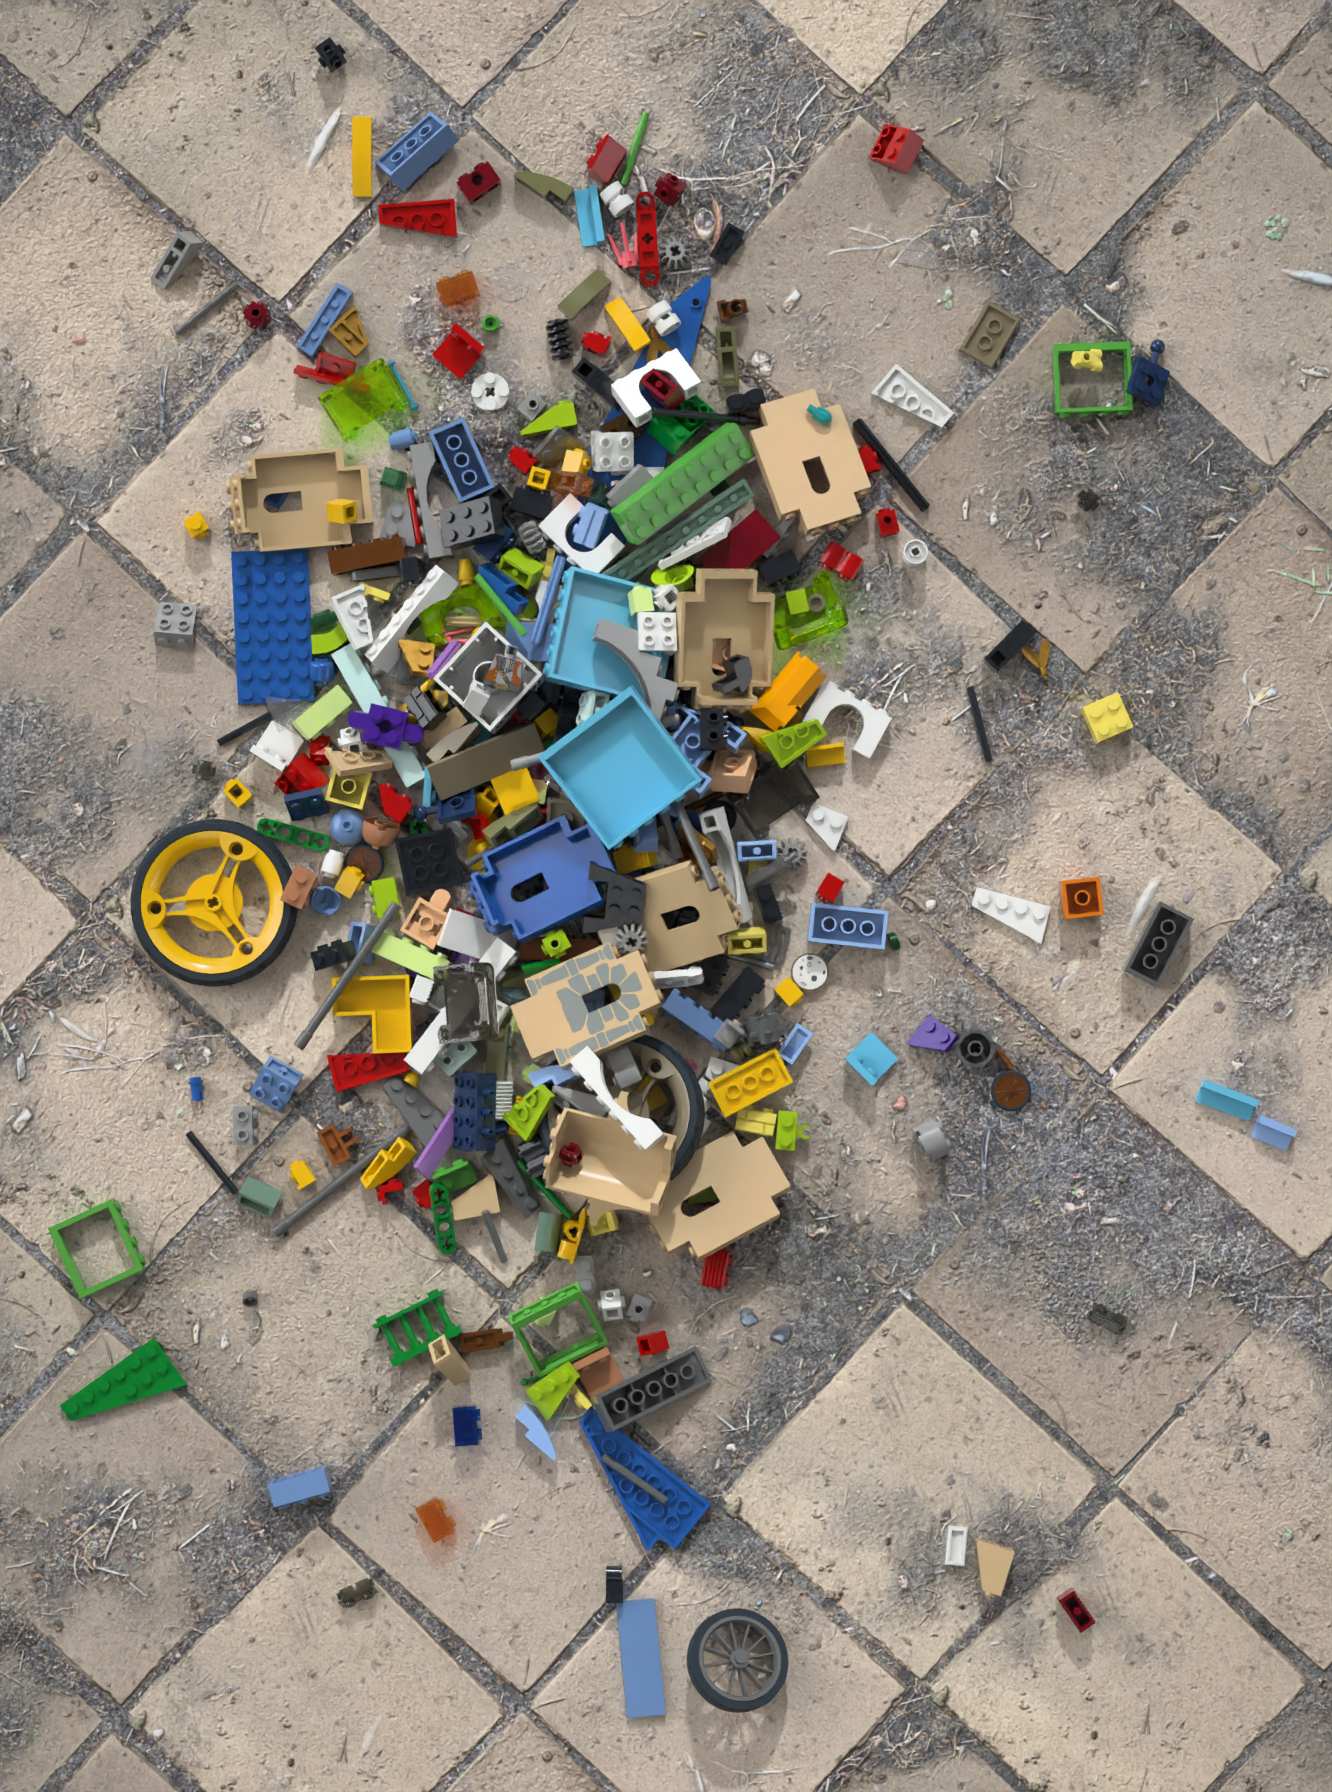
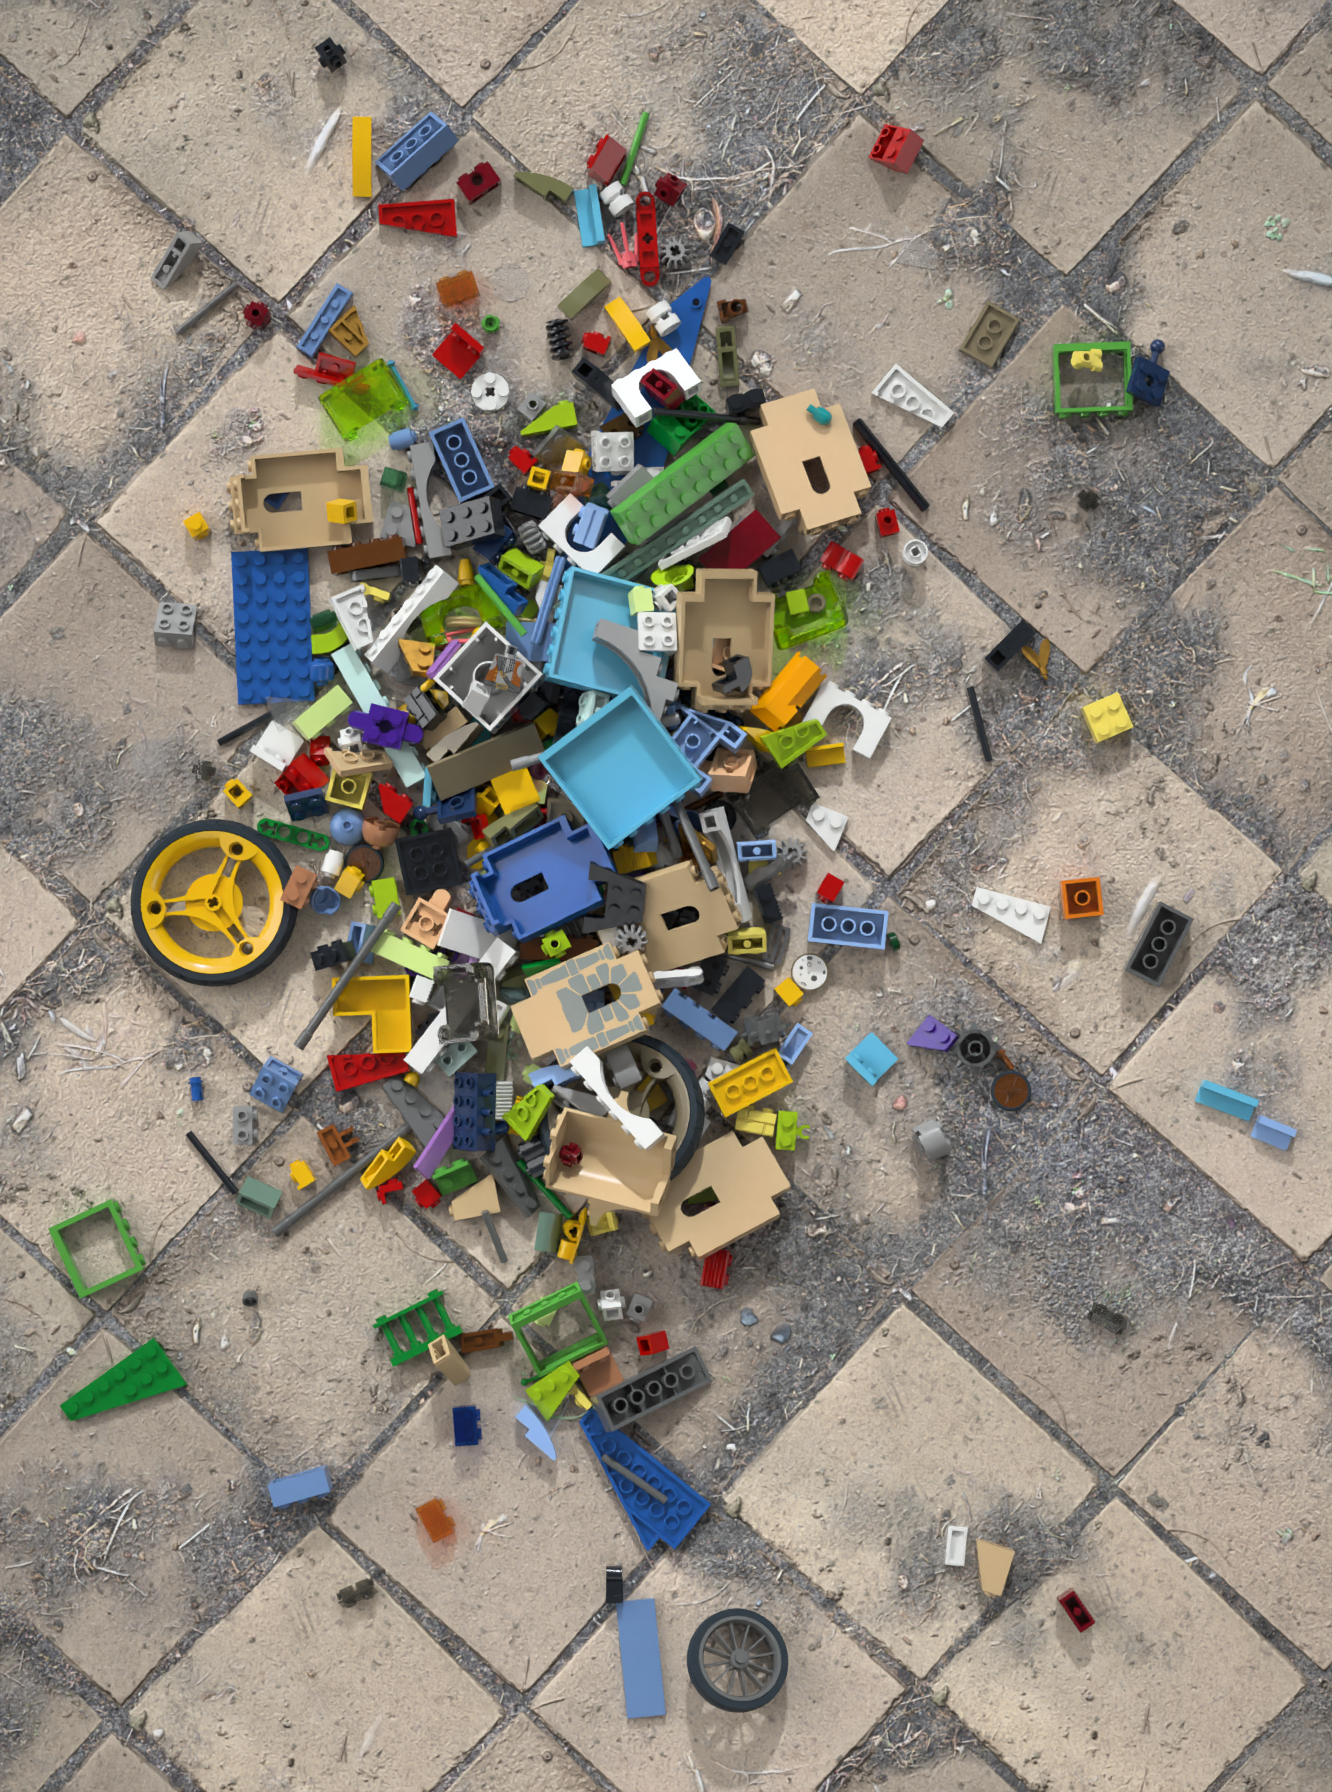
green beam [429,1182,456,1254] -> none
black brick [700,708,727,751] -> none
light grey bracket [713,1019,745,1049] -> none

